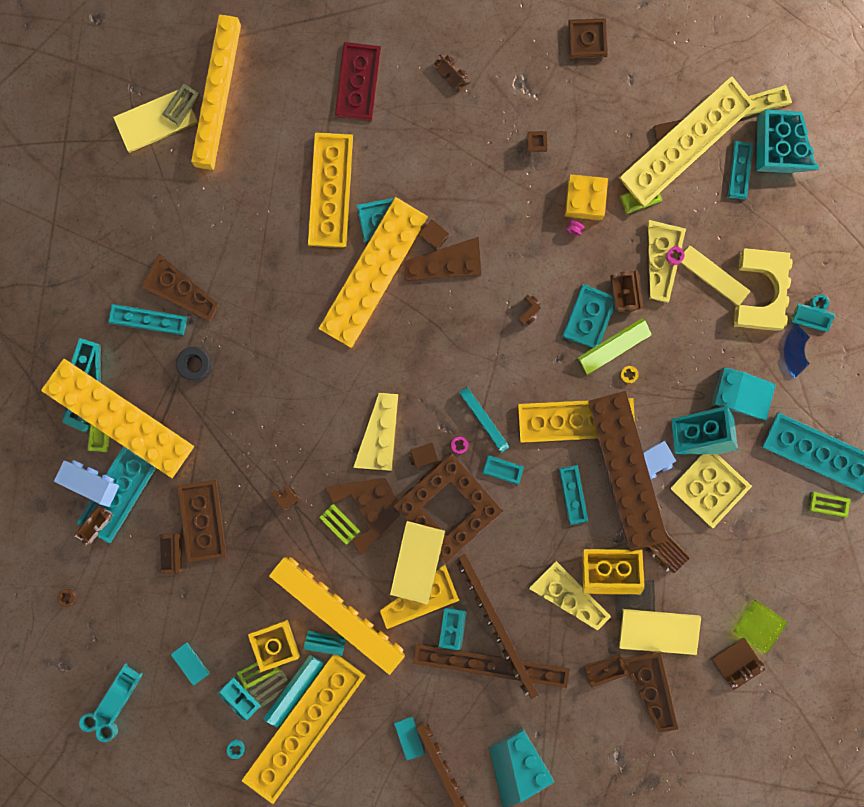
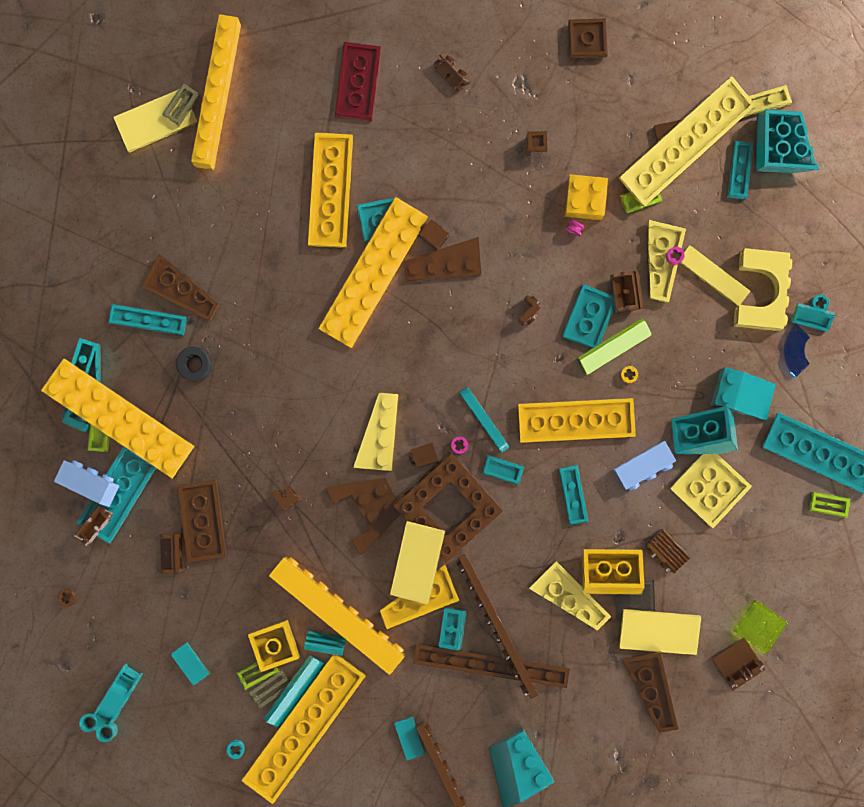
teal brick [216,678,260,721] -> none
lime tile [319,504,360,545] -> none
reddish brown hinge [583,654,629,687] -> none
reddish brown plate [588,391,668,551] -> none

